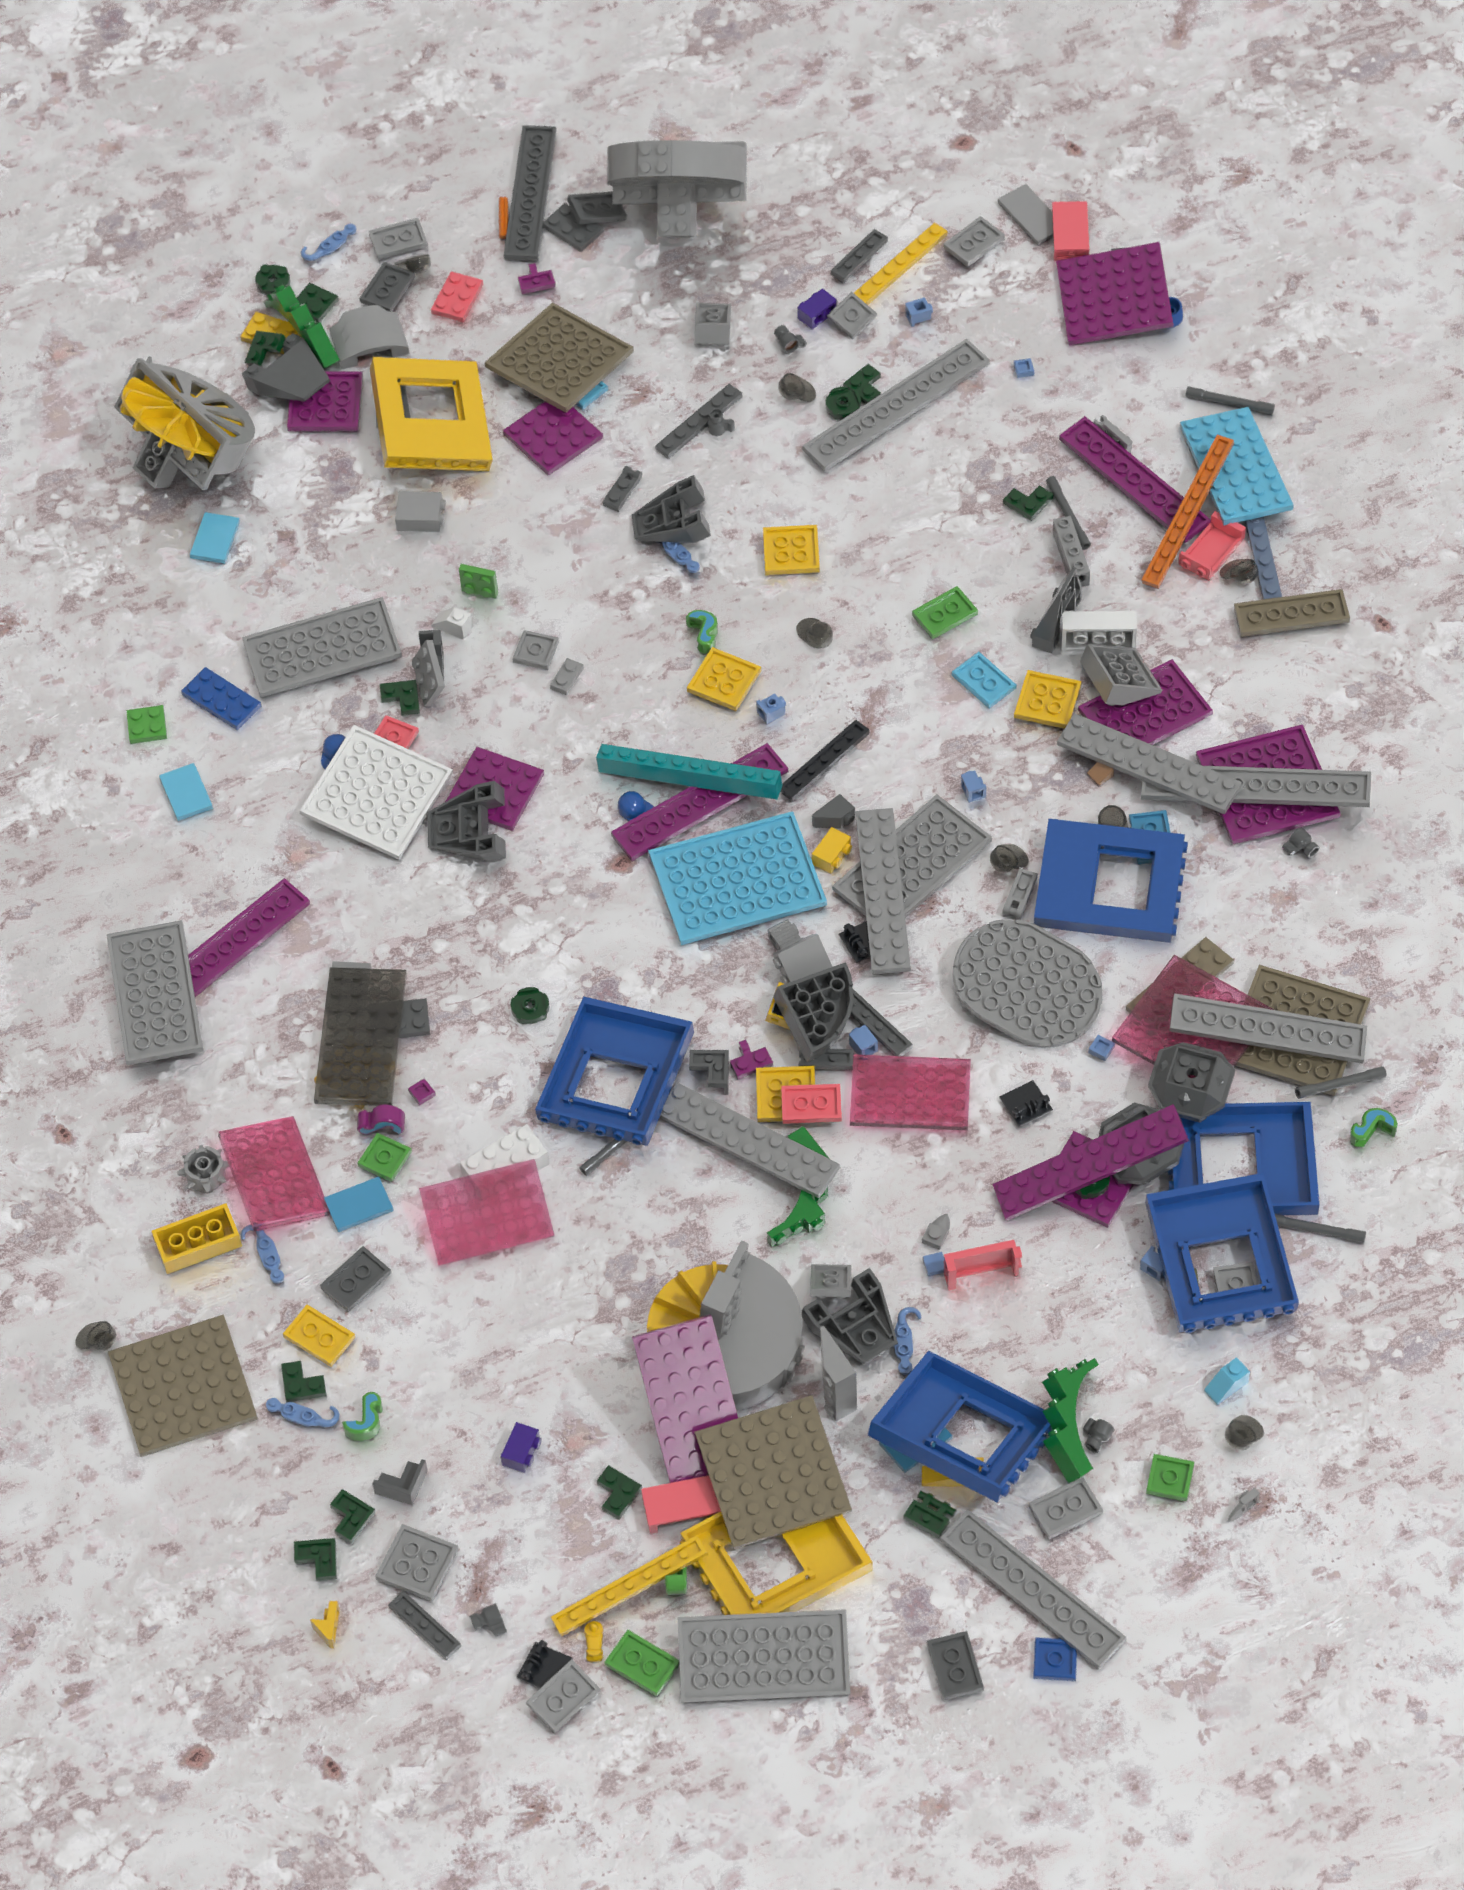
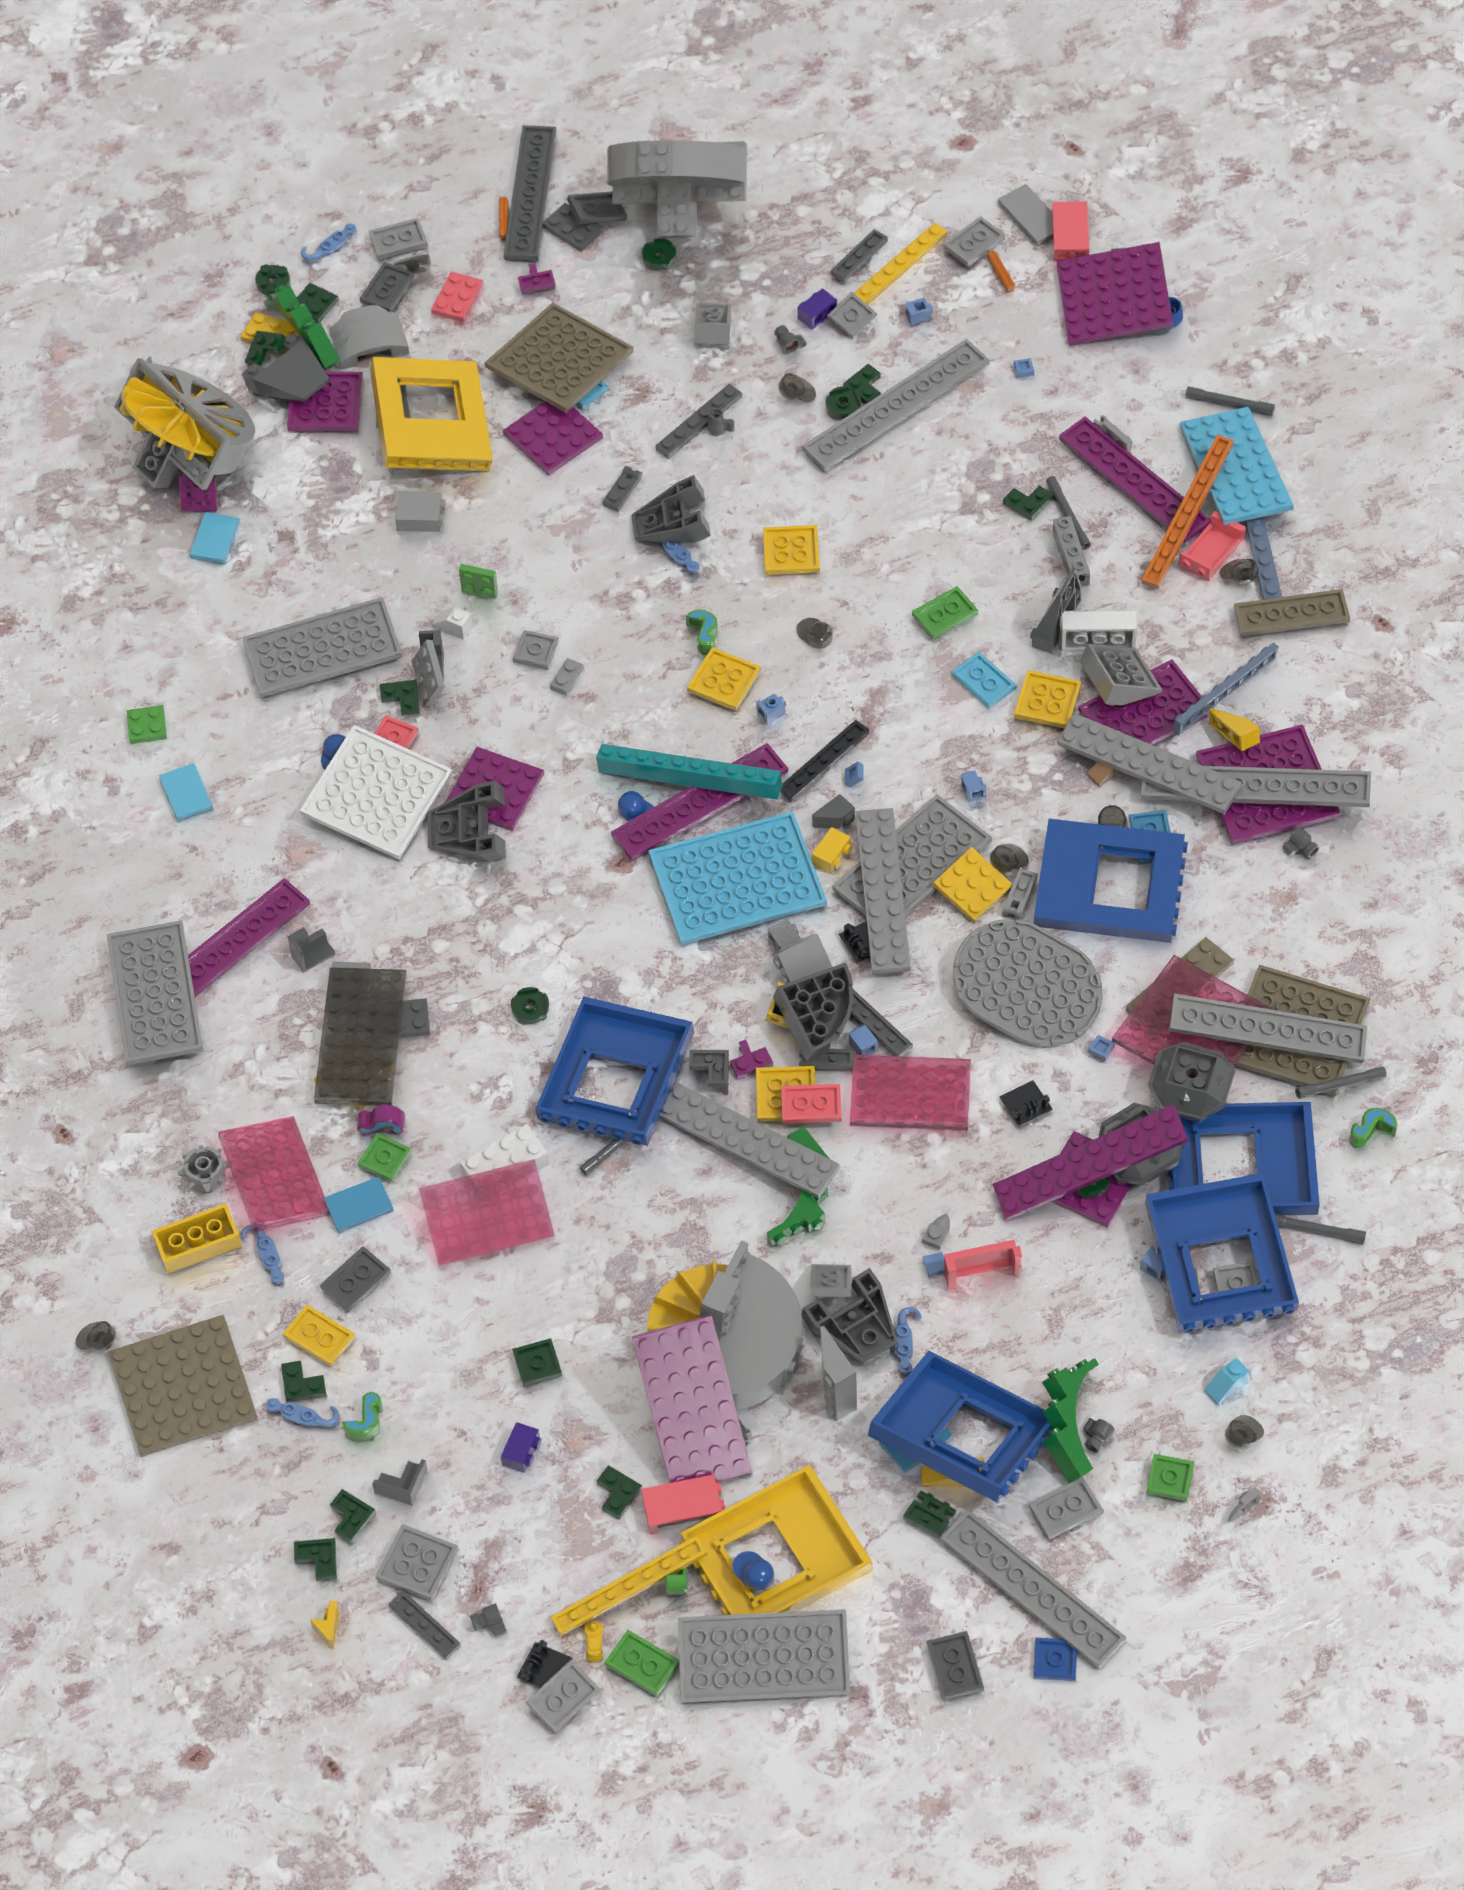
blue plate [181,667,262,731] -> none
magenta plate [408,1078,436,1105] -> none
dark tan plate [695,1395,852,1549] -> none
none -> magenta plate [179,474,218,511]
none -> dark grey panel [287,927,335,973]
none -> dark green plate [512,1338,562,1387]
none -> dark green plate [642,238,677,270]
none -> blue cap [732,1551,774,1591]
none -> medium blue plate [845,761,864,787]
none -> yellow plate [932,847,1013,923]
none -> orange axle [987,250,1015,292]
none -> sand blue plate [1173,643,1279,736]
none -> yellow slope [1208,708,1261,751]

